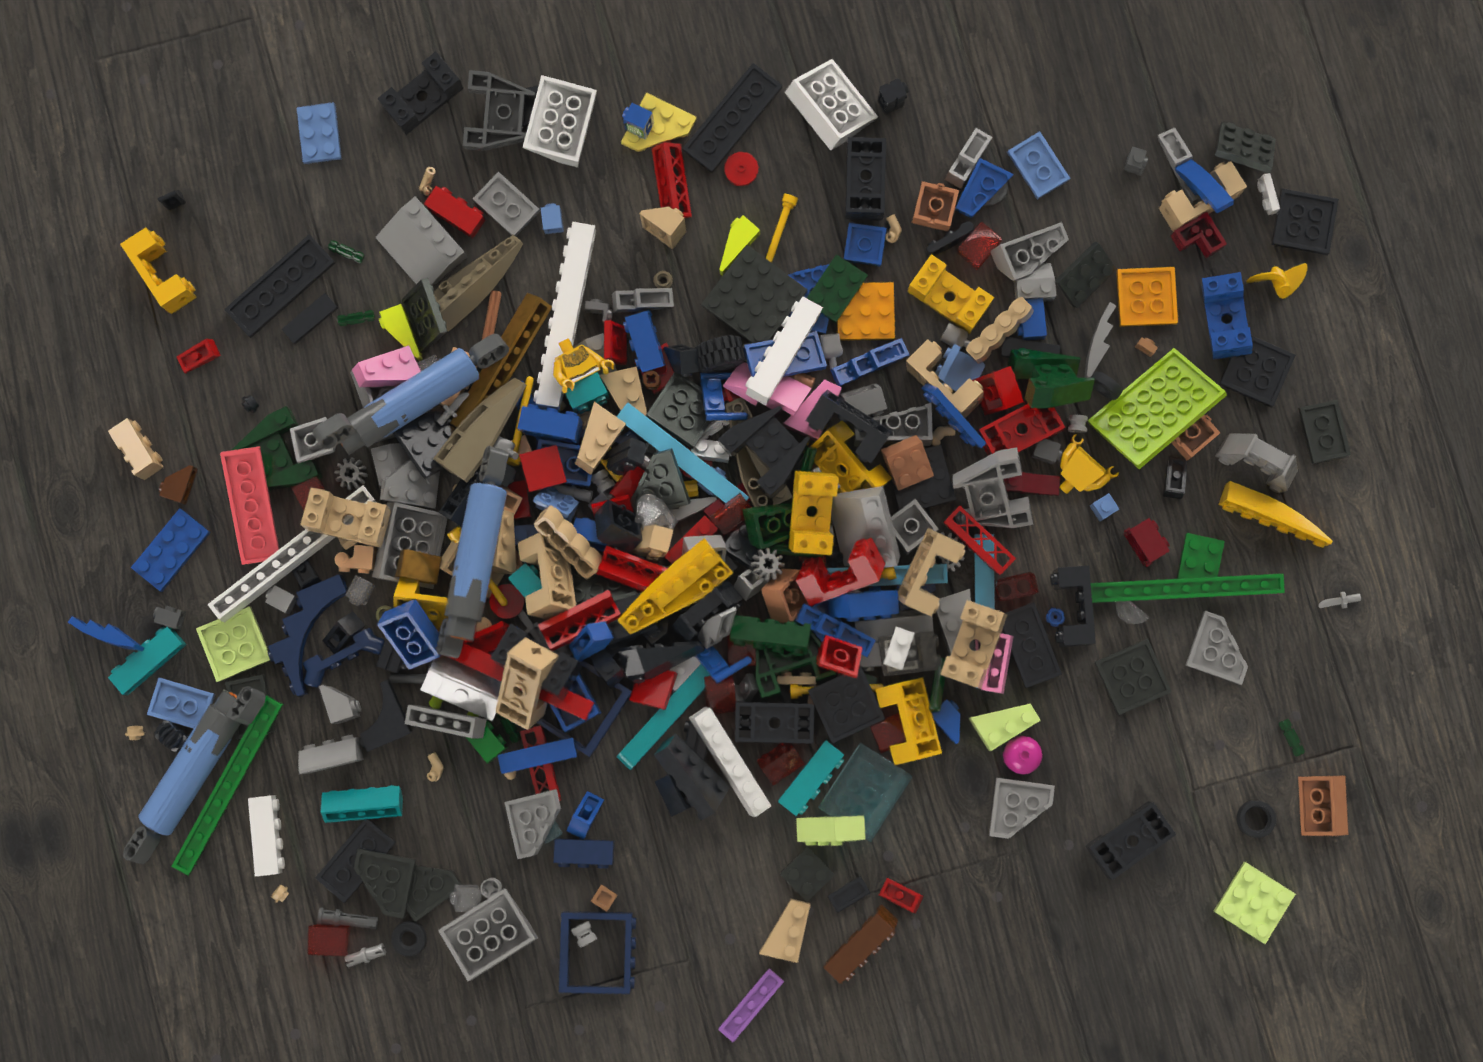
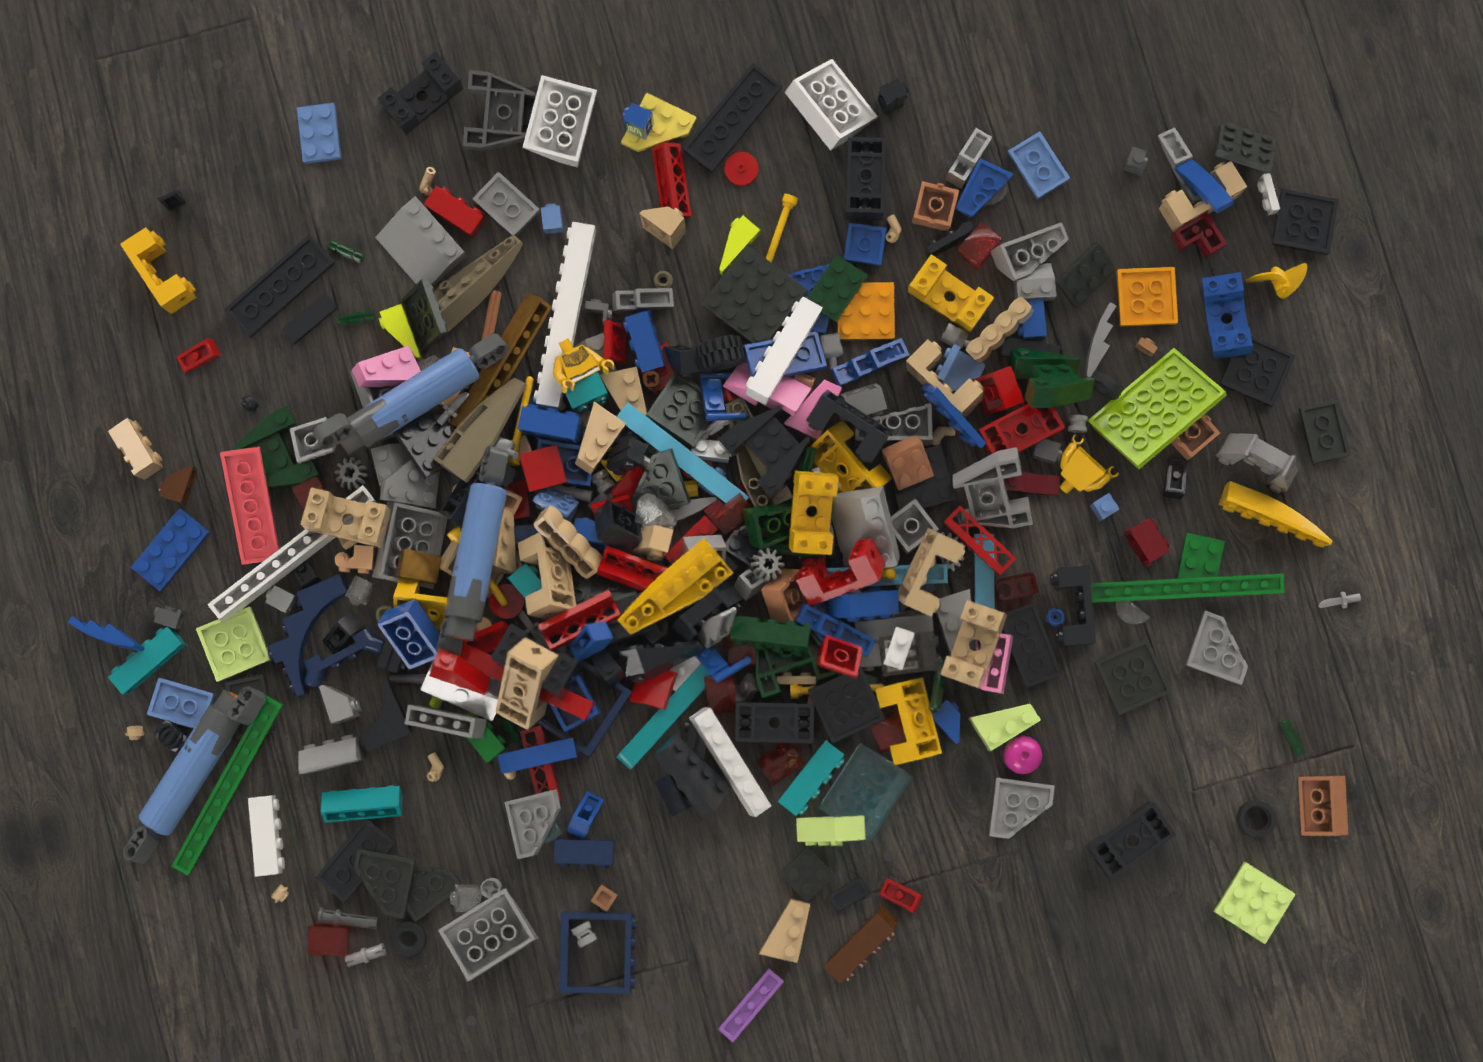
none -> red slope [429,649,490,695]

